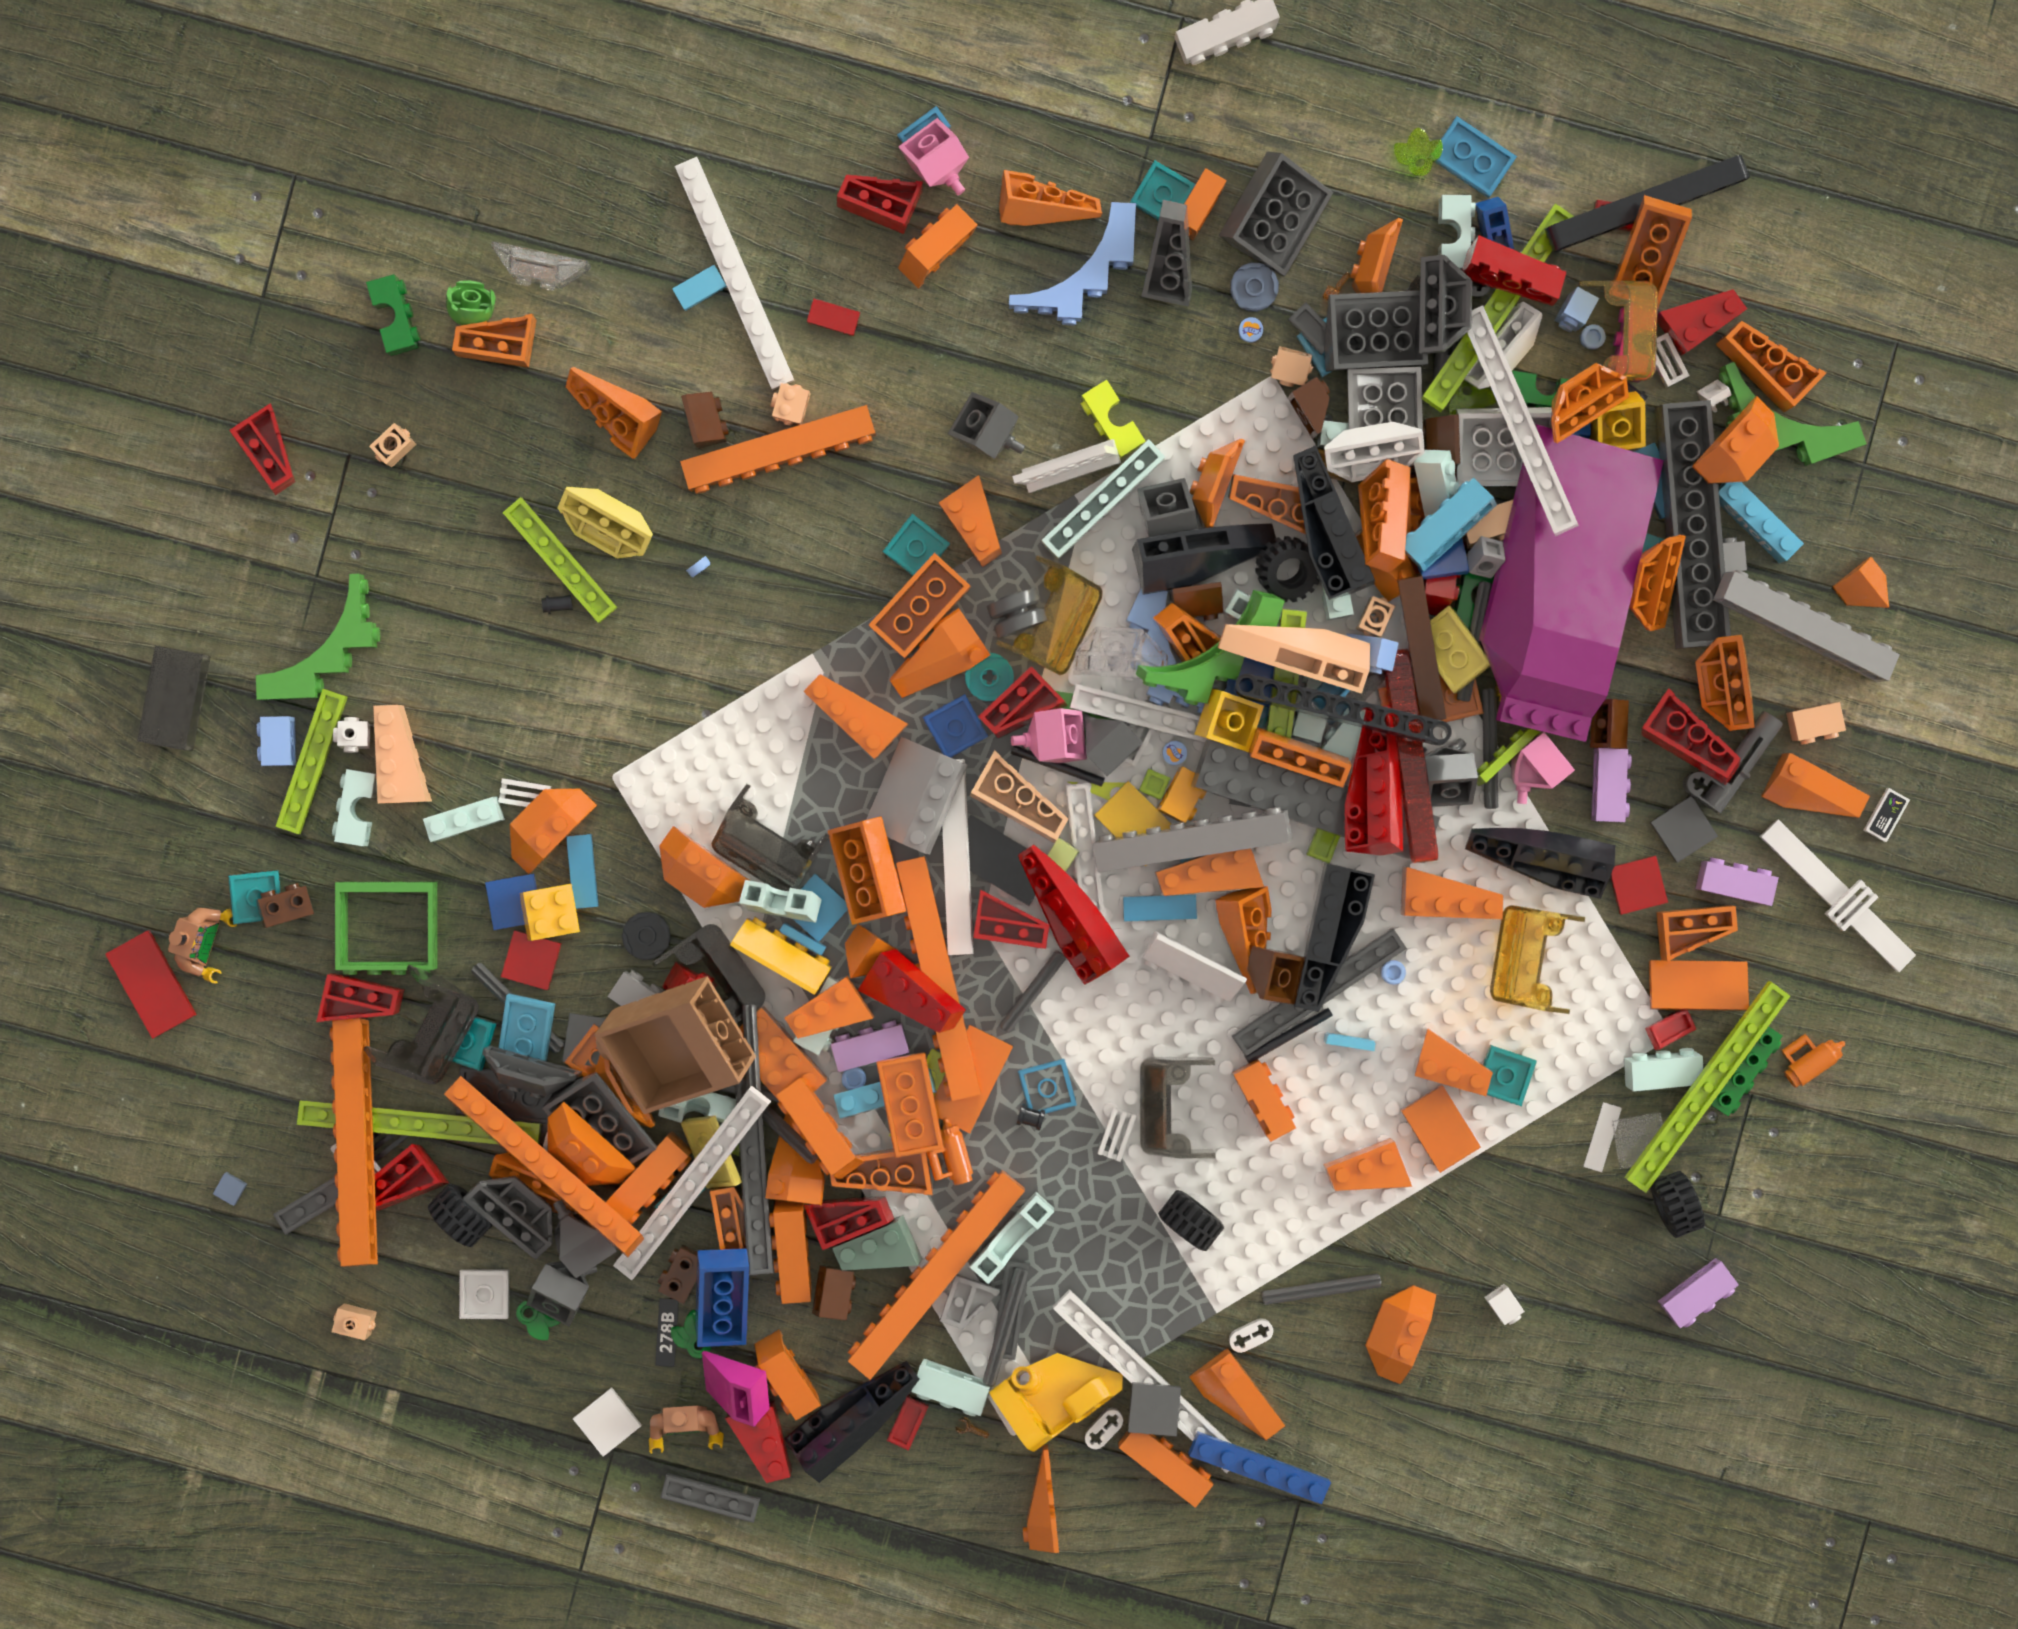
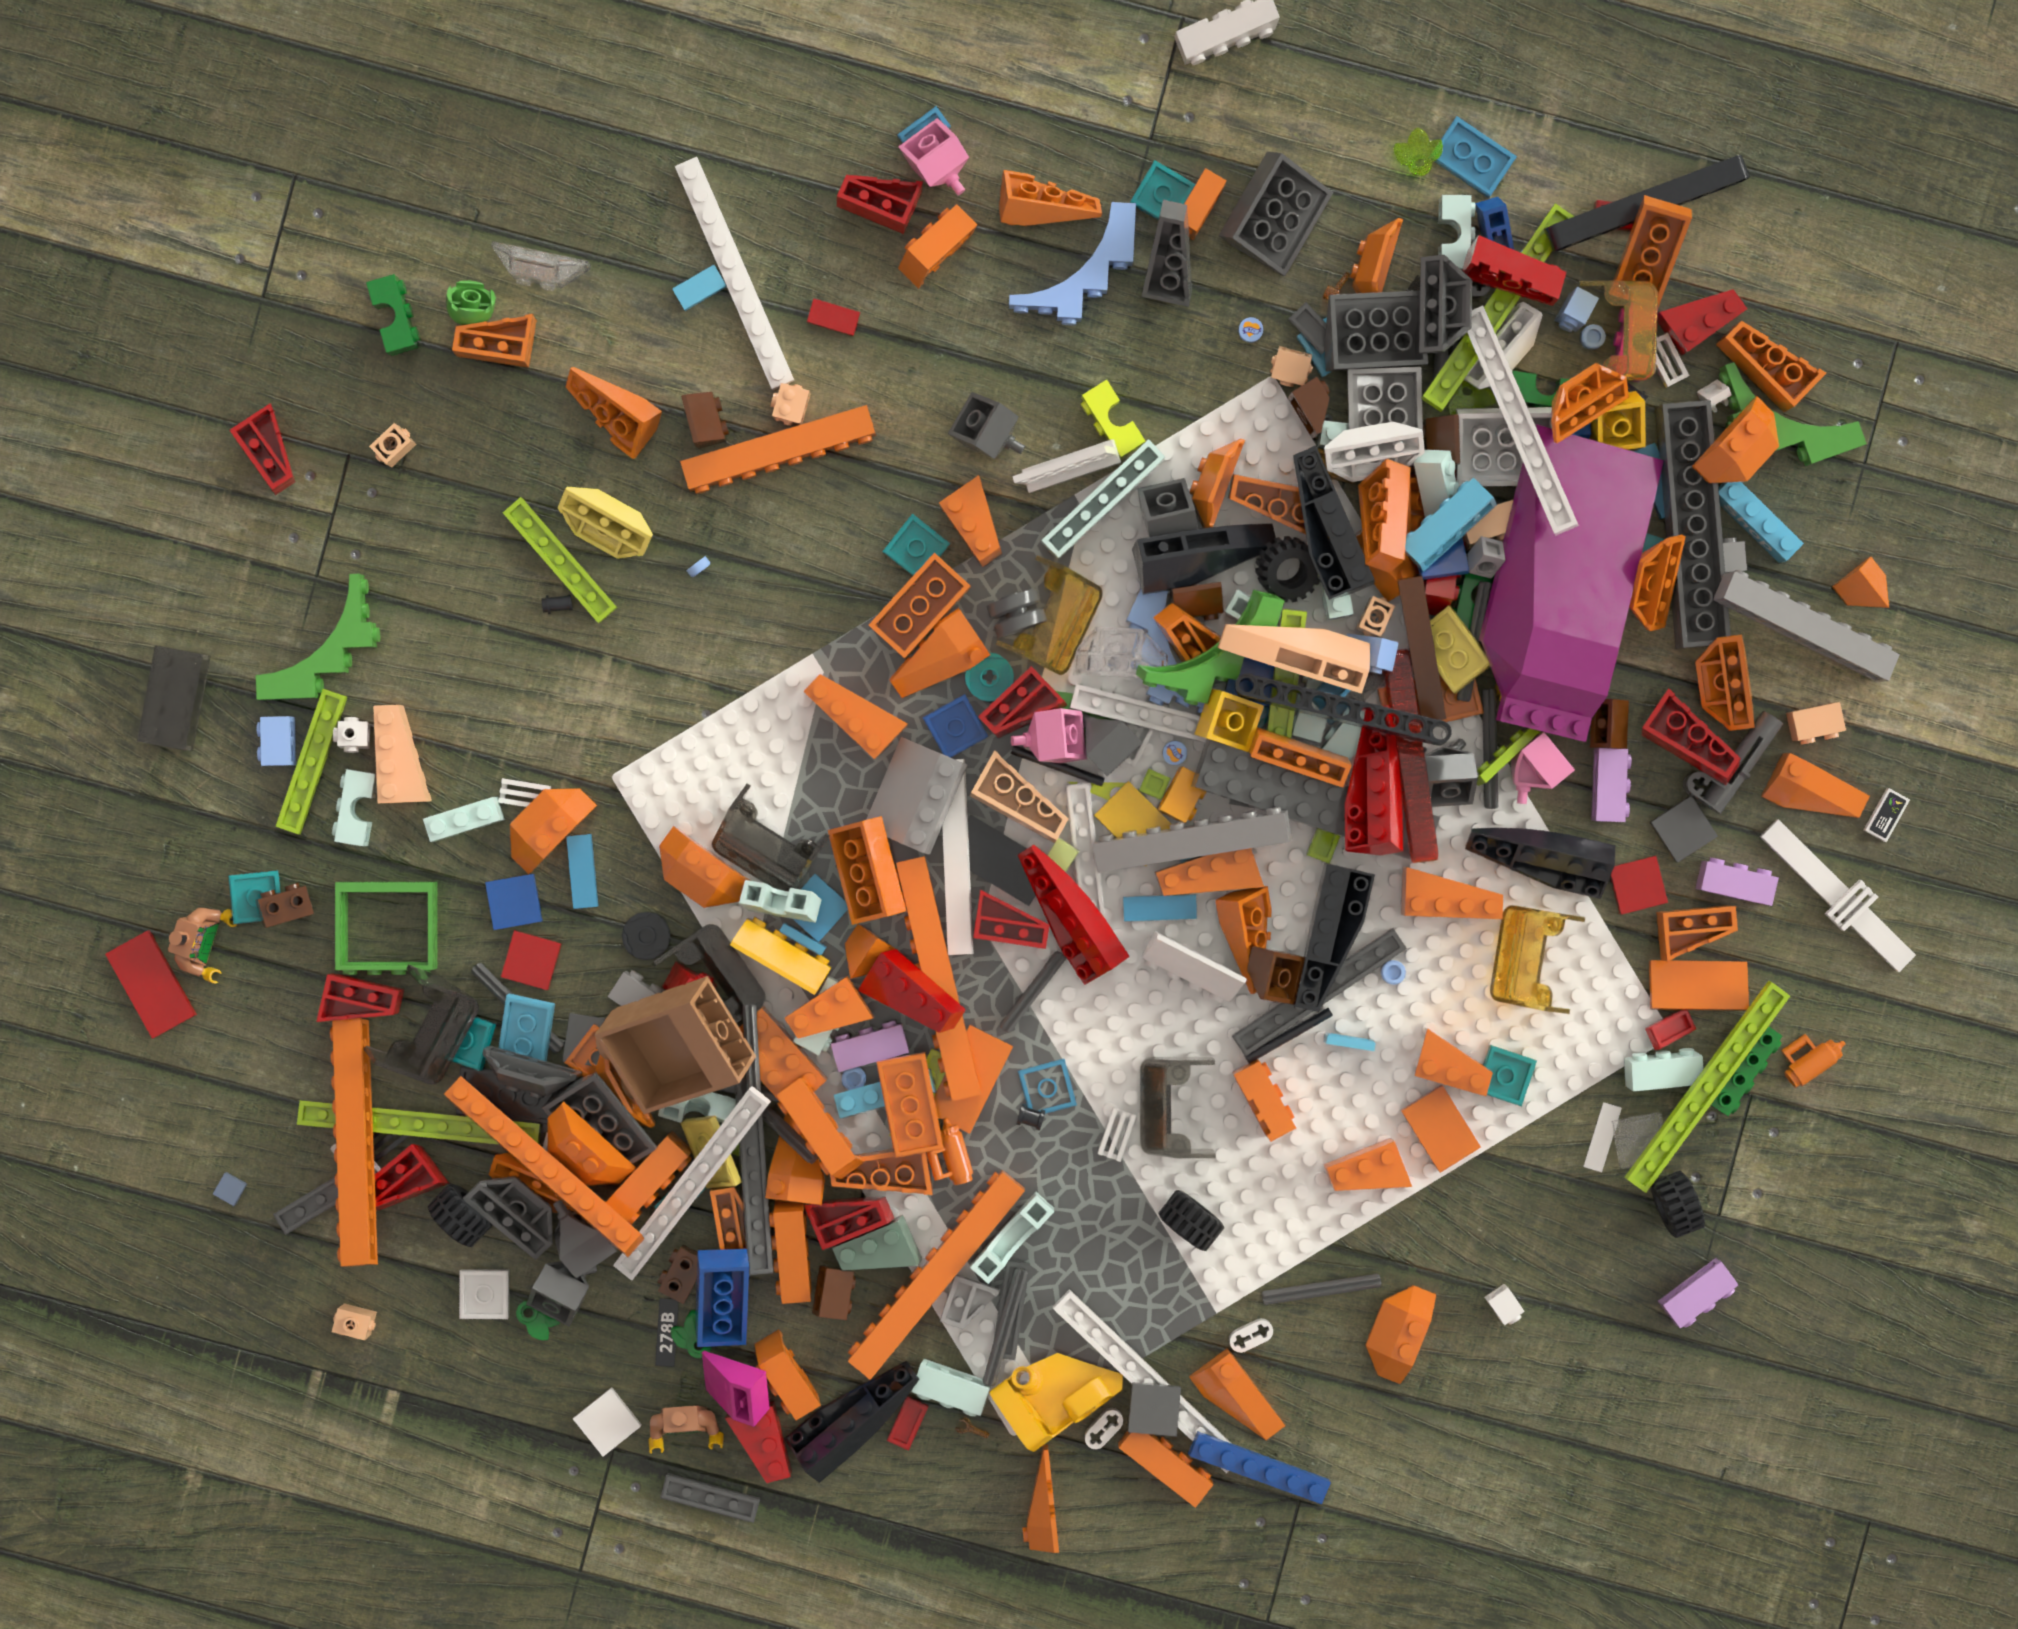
yellow brick [519,884,580,941] -> none
sand blue tile [1230,262,1279,312] -> none

